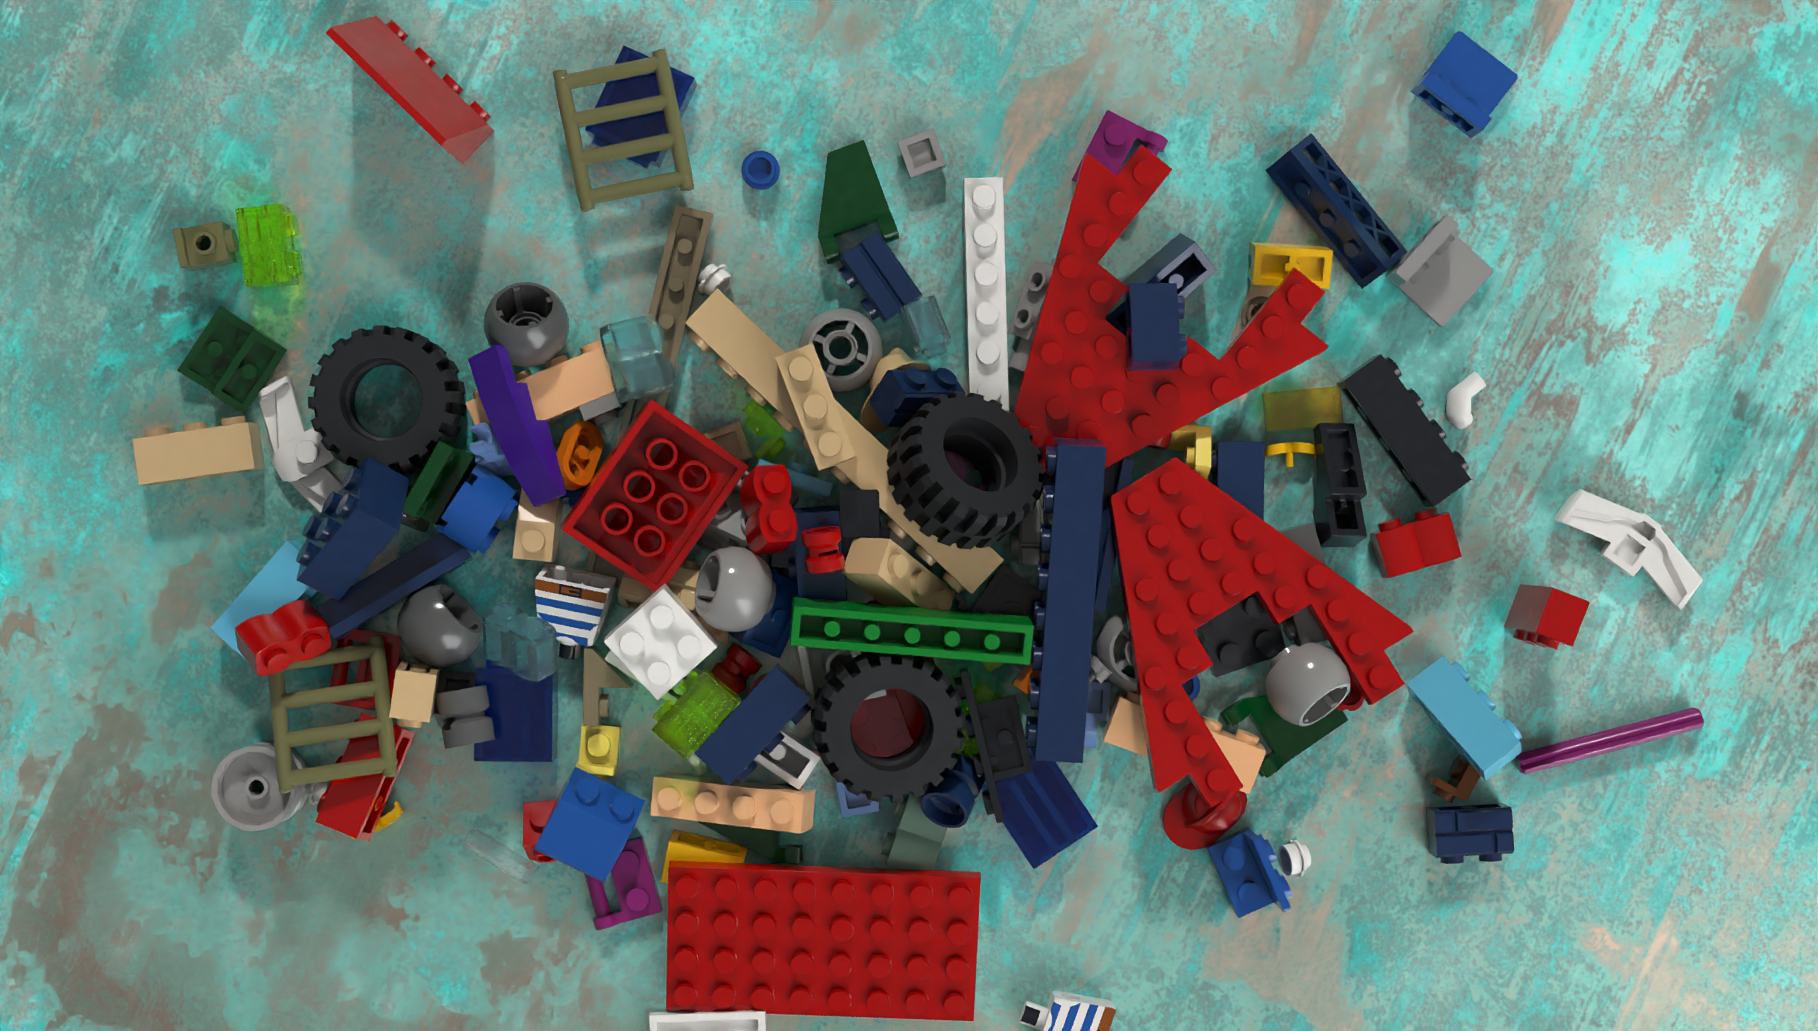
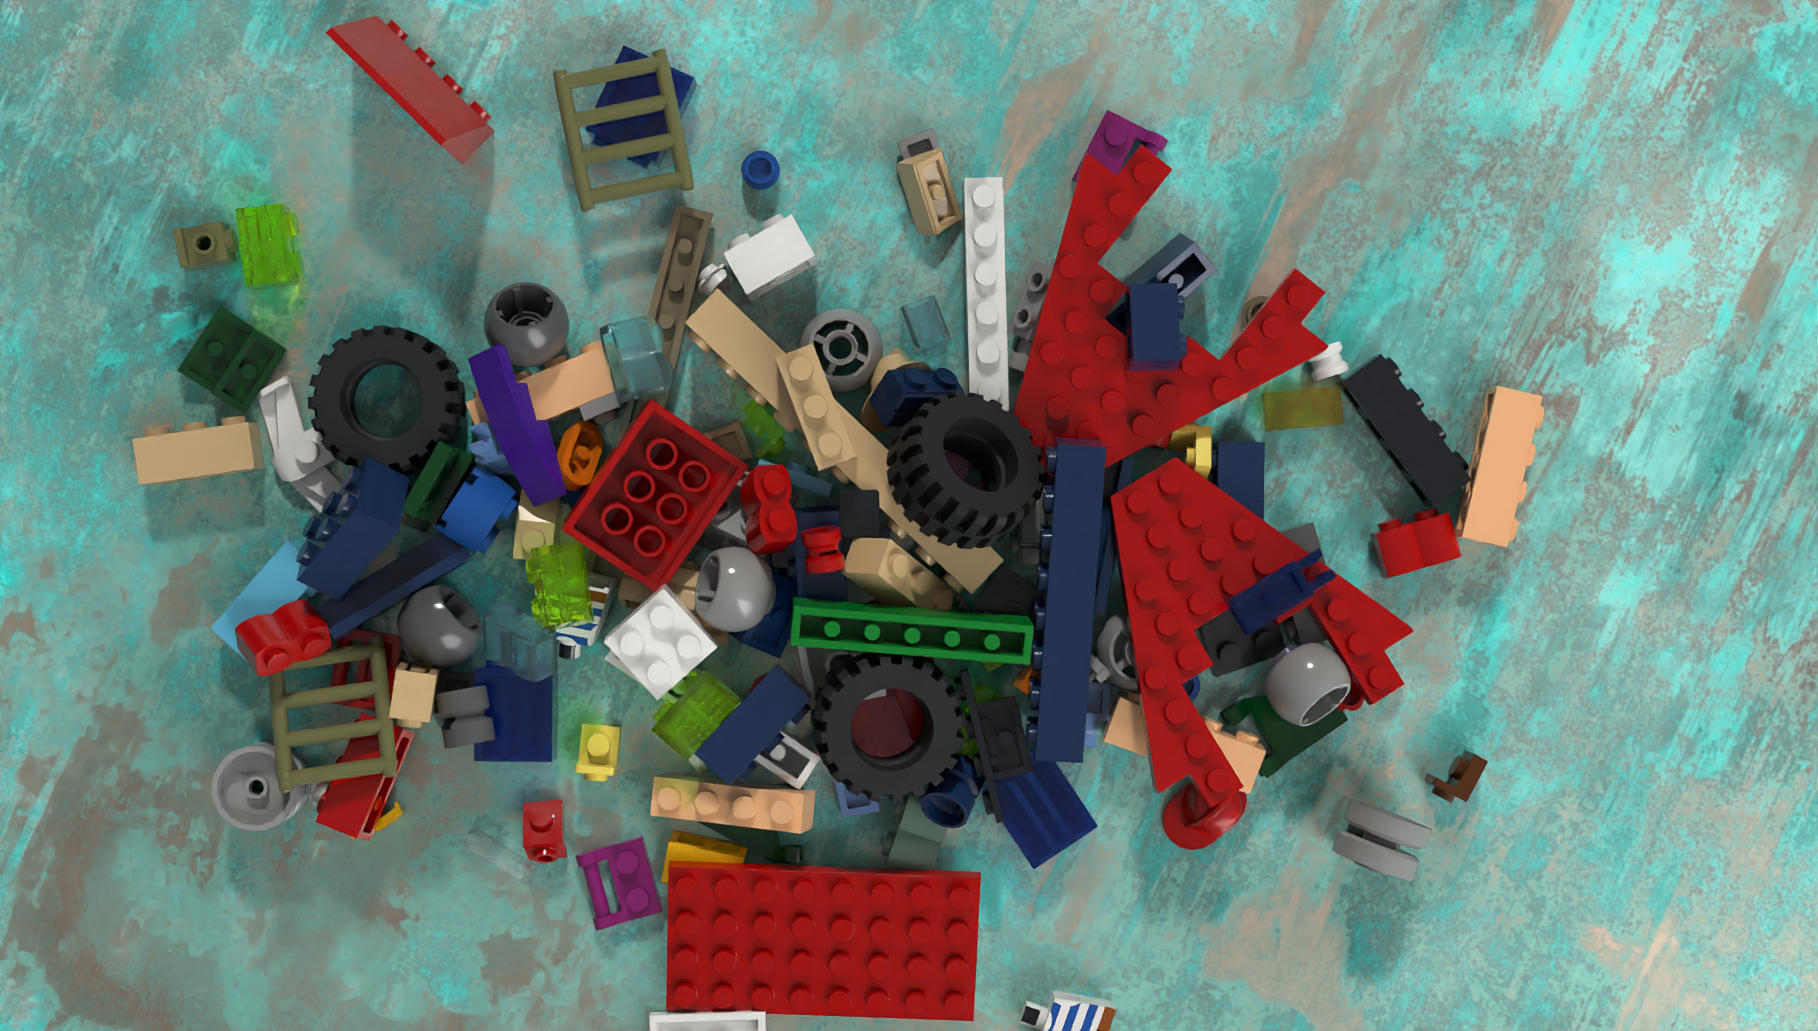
blue slope [534,767,645,883] -> none
dark tan slope [583,646,634,726] -> none
red wheel [709,642,763,695] -> none
dark green flag [818,140,900,264] -> none
dark blue brick [838,231,922,323] -> none
blue bracket [1206,827,1293,918] -> none
yellow hinge [1248,242,1333,289] -> none
dark blue fence [1265,133,1408,289] -> none
yellow piece [1265,442,1316,467] -> none
white plate [1278,840,1311,877] -> none
black slope [1313,423,1367,547] -> none
light grey bracket [1385,214,1493,327] -> none
medium azure brick [1407,656,1522,781] -> none
blue bracket [1410,31,1518,138] -> none
dark blue brick [1426,803,1514,864] -> none
white arm [1446,371,1486,429] -> none
red brick [1504,584,1590,650] -> none
magenta axle [1516,708,1704,774] -> none
white plate [1554,489,1703,611] -> none
none -> clear neon green brick [526,541,595,630]
none -> white brick [723,214,817,301]
none -> tan slope [896,148,963,236]
none -> clear blue hinge [1225,548,1336,636]
none -> white wheel [1307,341,1350,382]
none -> light grey wheel [1332,799,1432,881]
none -> light nougat brick [1454,386,1544,547]

